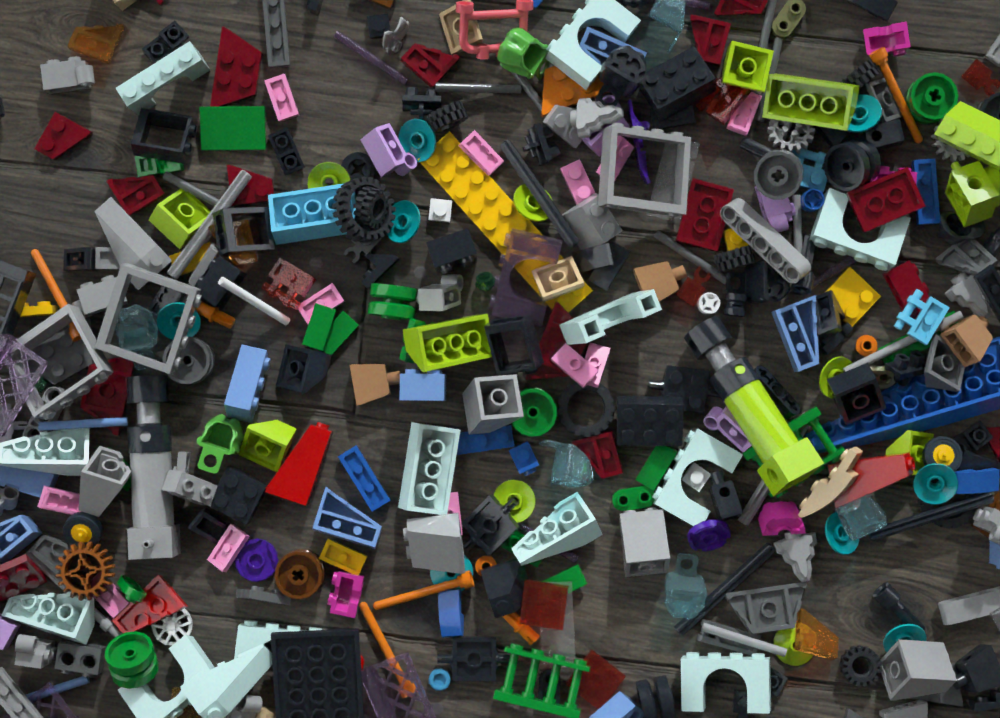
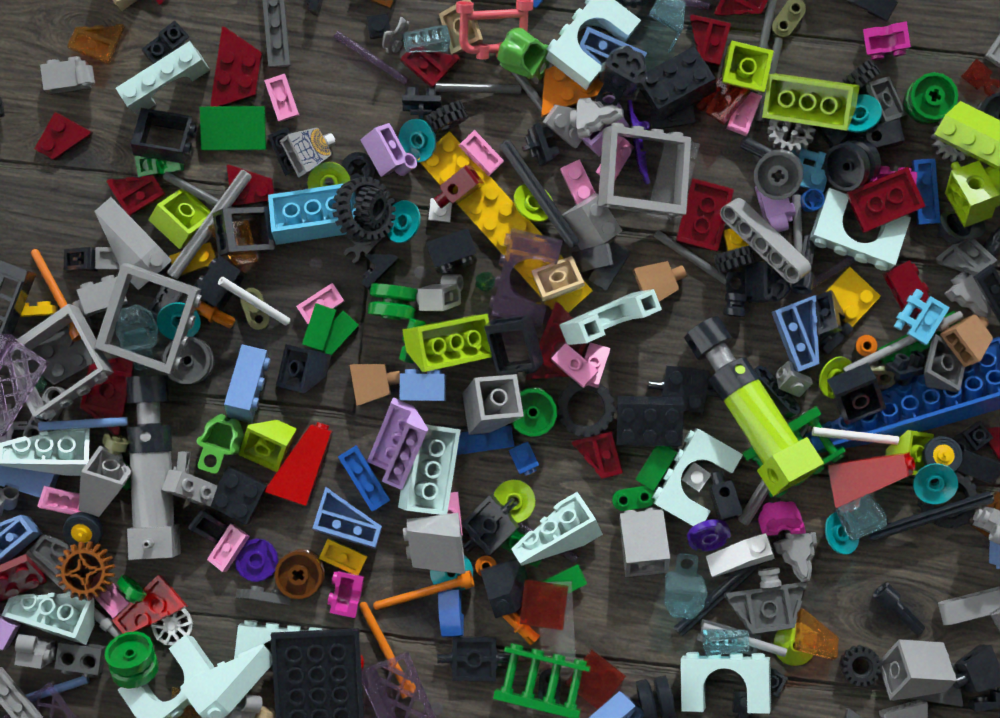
light grey tile [188,243,218,287] -> none
clear red plate [262,257,316,310] -> none
dark azure tile [429,668,451,691] -> none
clear light blue piece [539,440,593,488] -> none
clear red plate [675,266,711,307] -> none
white wheel [697,293,720,315] -> none
lavender hinge [703,406,752,452] -> none
tan slope [798,447,863,518] -> none
orange piece [869,47,923,143] -> none
teal dish [883,624,927,652] -> none
blue slope [955,468,1000,494] -> none
none -> olive plate [102,432,128,455]
none -> olive plate [240,288,270,330]
none -> light grey torso [280,128,335,177]
none -> lavender slope [367,398,428,490]
none -> clear light blue slope [402,25,450,52]
none -> dark red torso [434,165,485,209]
none -> clear light blue slope [702,629,749,656]
none -> white slope [706,533,775,577]
none -> light grey wheel [758,567,781,588]
none -> light grey bracket [776,361,813,397]
none -> white piece [812,427,899,445]

